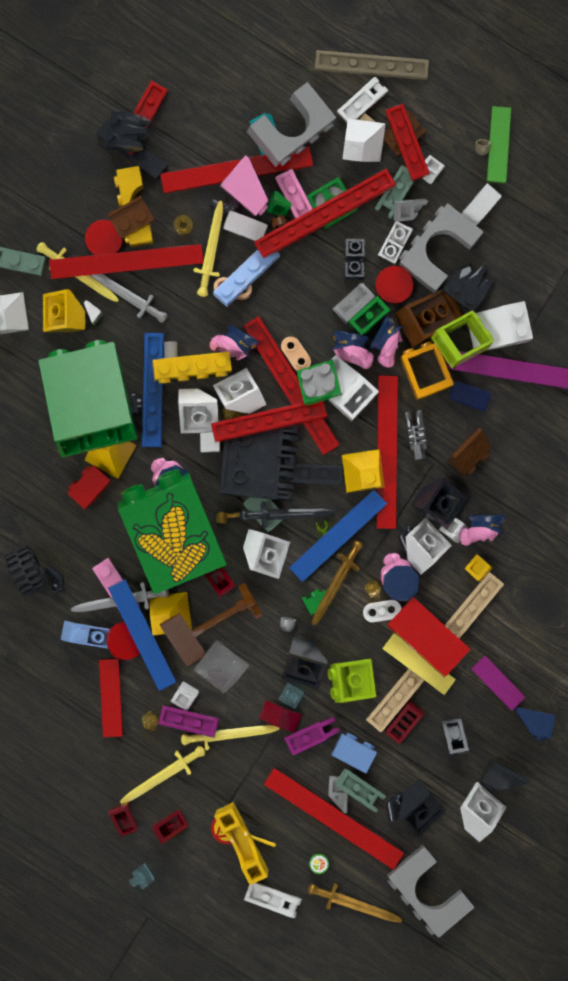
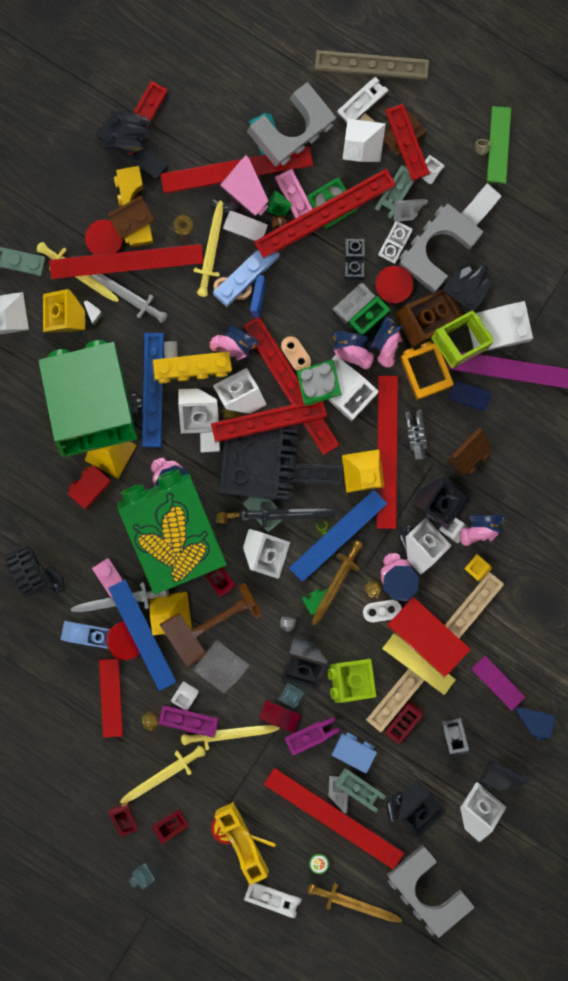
none -> blue tile [250,275,266,318]

